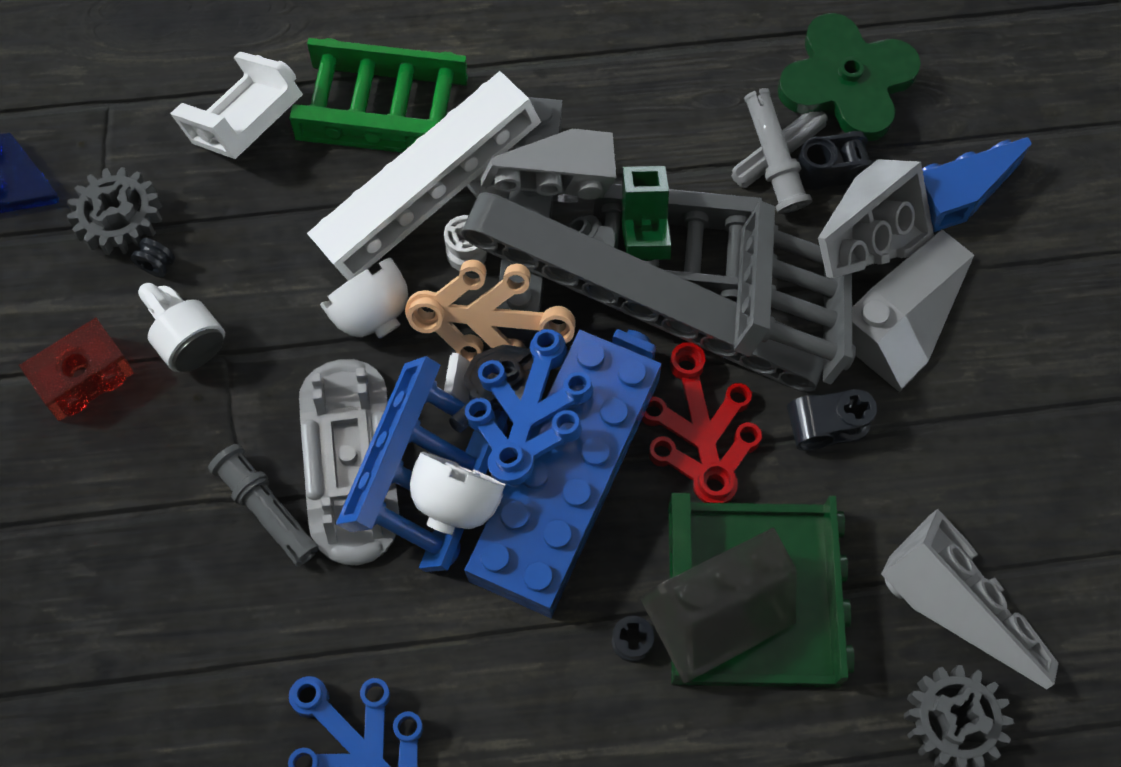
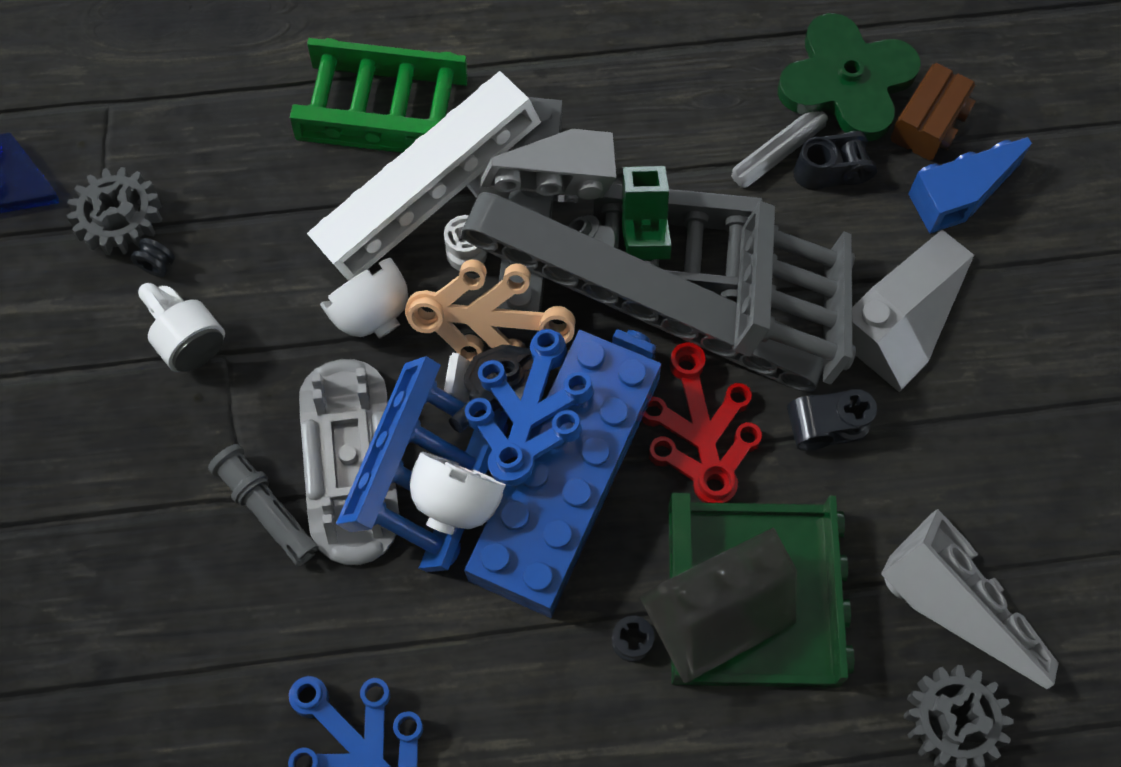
clear red brick [19,318,134,421] -> none
white panel [170,52,303,159] -> none
light grey pin [744,88,813,214] -> none
light grey wedge [818,159,934,278] -> none
none -> reddish brown brick [890,63,976,161]

